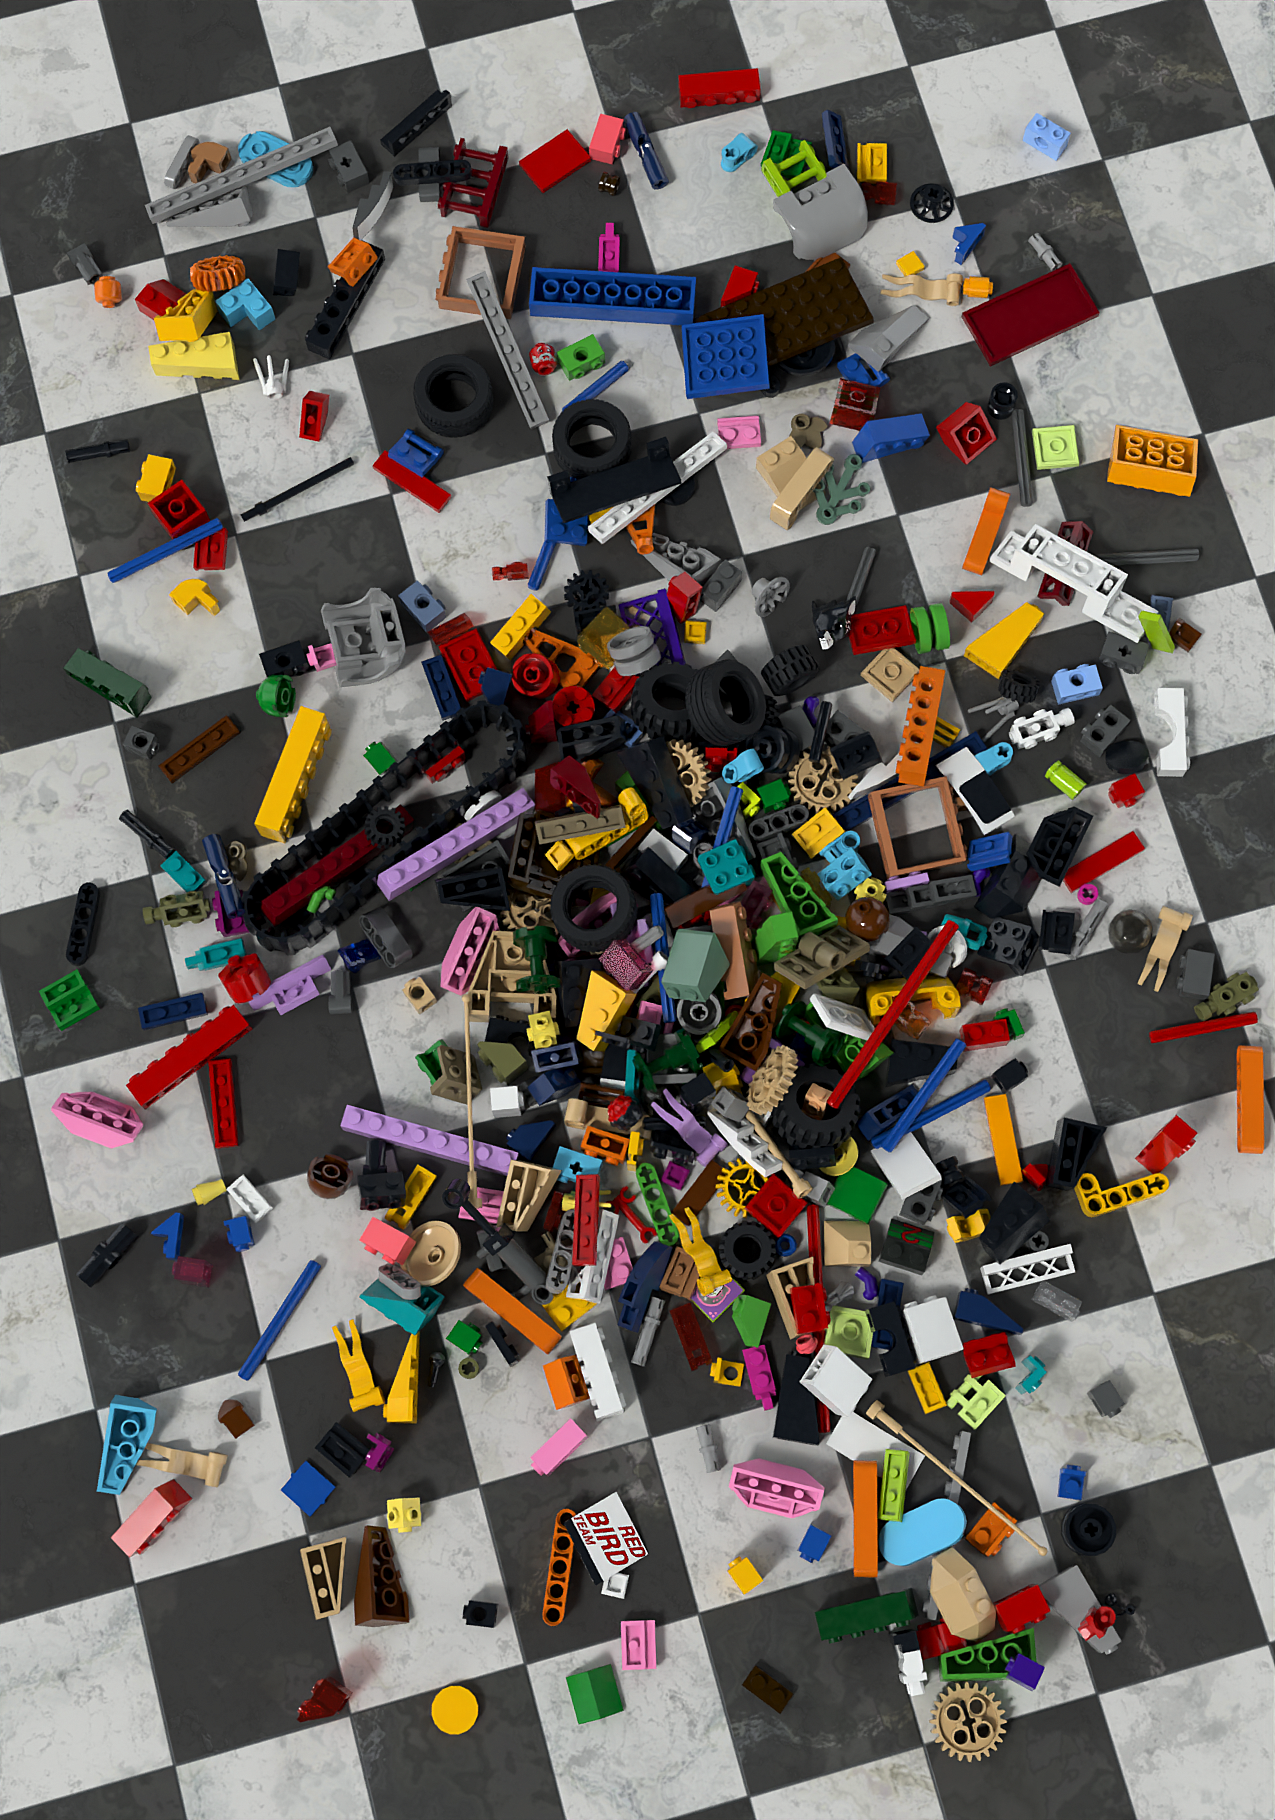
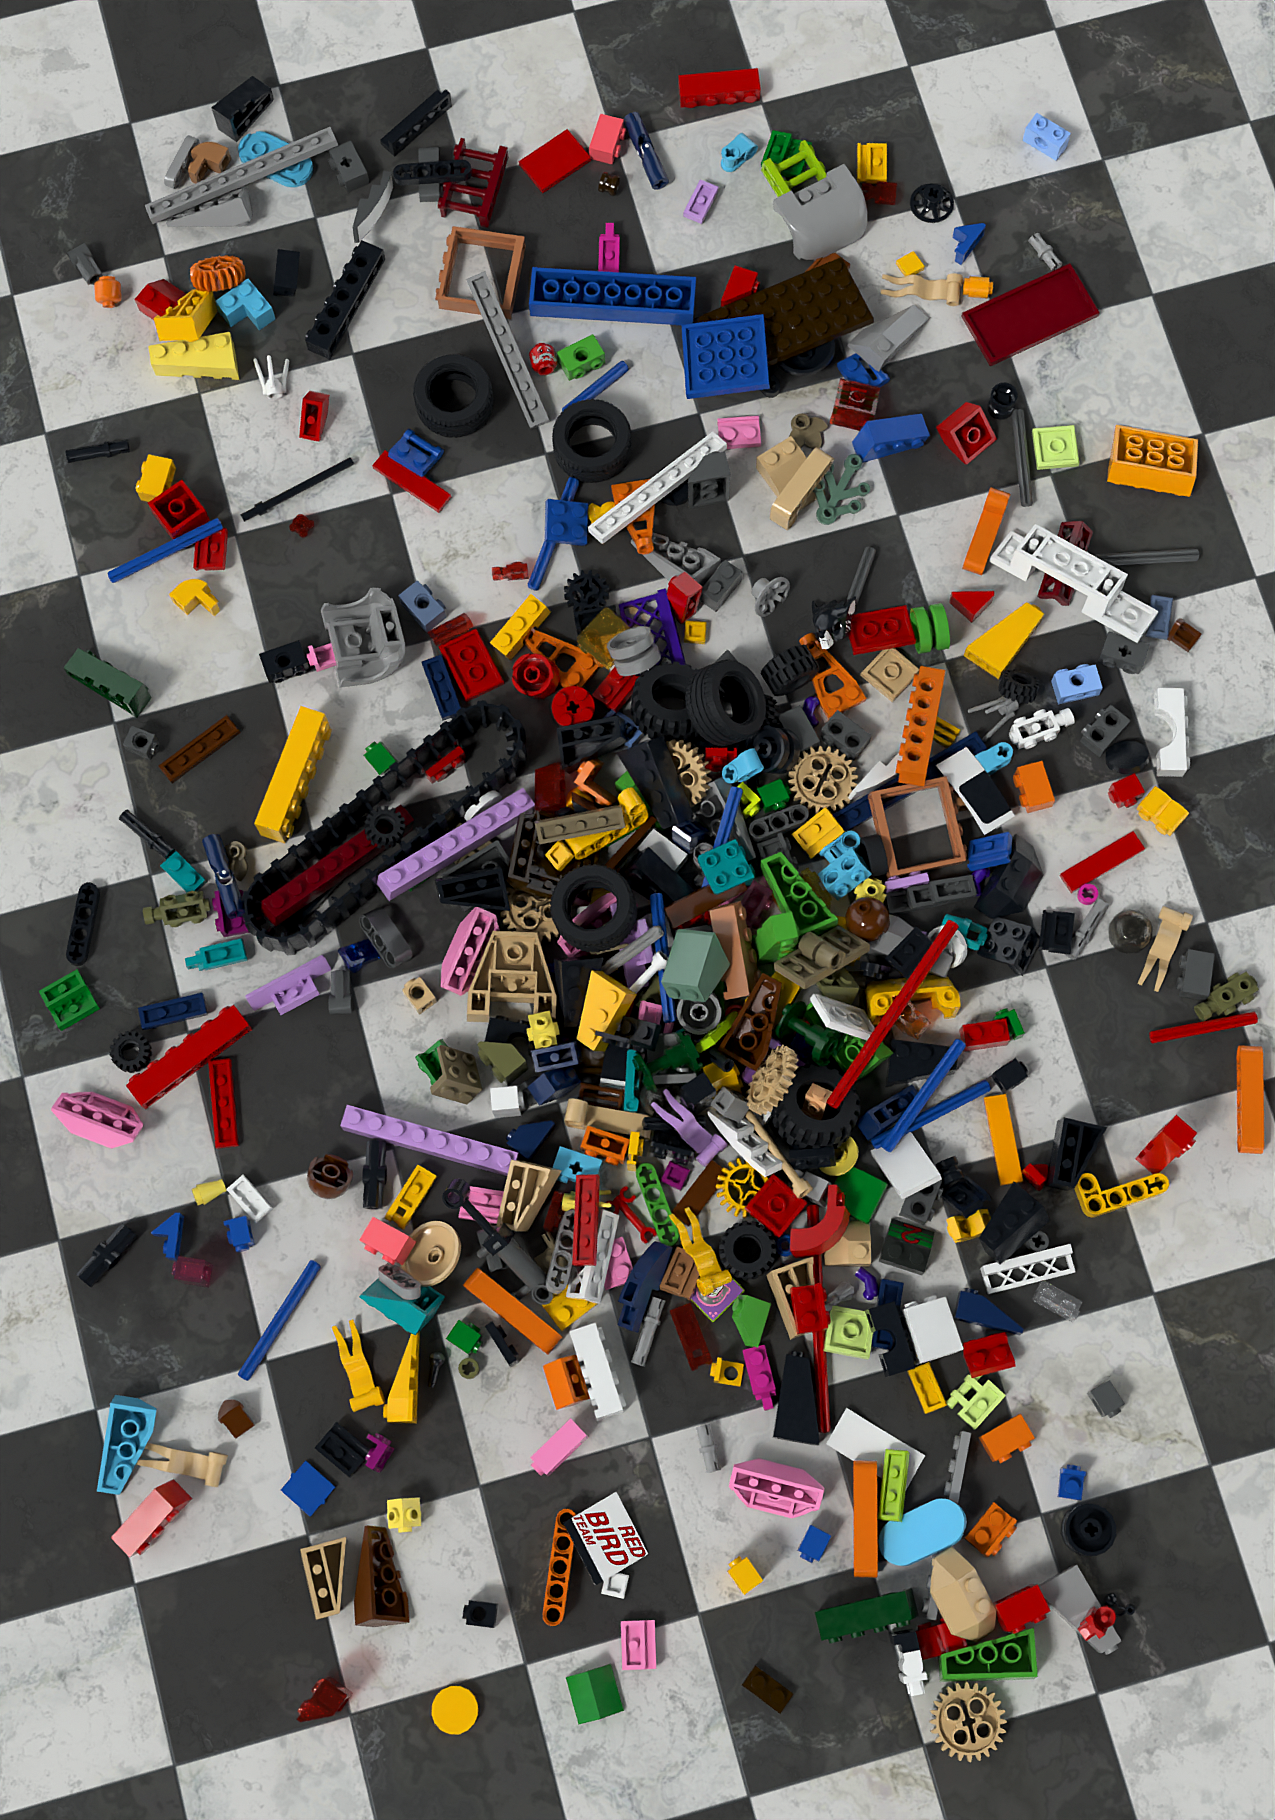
red brick [218,953,271,1003] -> none
green cylinder [256,675,296,717] -> none
bright green arm [307,886,336,913] -> none
orange bracket [328,237,378,287] -> none
black bracket [357,1172,406,1211] -> none
tan piece [462,994,482,1209] -> none
dark blue slope [478,667,512,706] -> none
dark green piece [513,926,560,994] -> none
dark red slope [525,700,557,744] -> none
black bracket [547,437,681,523] -> none
dark red slope [550,756,601,819] -> none
clear pink brick [599,938,654,991] -> none
piece [607,1095,643,1131] -> none
coral plate [796,1334,818,1354] -> none
white brick [800,1344,872,1417] -> none
black axle [809,701,832,763] -> none
dark blue plate [822,109,849,169] -> none
black bracket [830,731,883,780] -> none
tan piece [866,1400,1048,1556] -> none
clear red wheel [956,967,994,1005] -> none
dark purple brick [1005,1653,1045,1691] -> none
teal bracket [1015,1355,1047,1395] -> none
black wedge [1026,806,1093,887] -> none
lime piece [1045,760,1087,800] -> none
lime tile [1138,611,1175,653] -> none
none -> black tyre [109,1031,153,1073]
none -> black wedge [211,76,274,142]
none -> clear red plate [289,514,314,538]
none -> lavender plate [683,180,719,224]
none -> dark grey slope [688,451,731,509]
none -> red arch [790,1185,850,1258]
none -> orange plate [799,633,866,720]
none -> black tyre [860,834,888,878]
none -> orange brick [978,1414,1035,1463]
none -> orange brick [1013,761,1055,813]
none -> yellow brick [1137,786,1189,836]

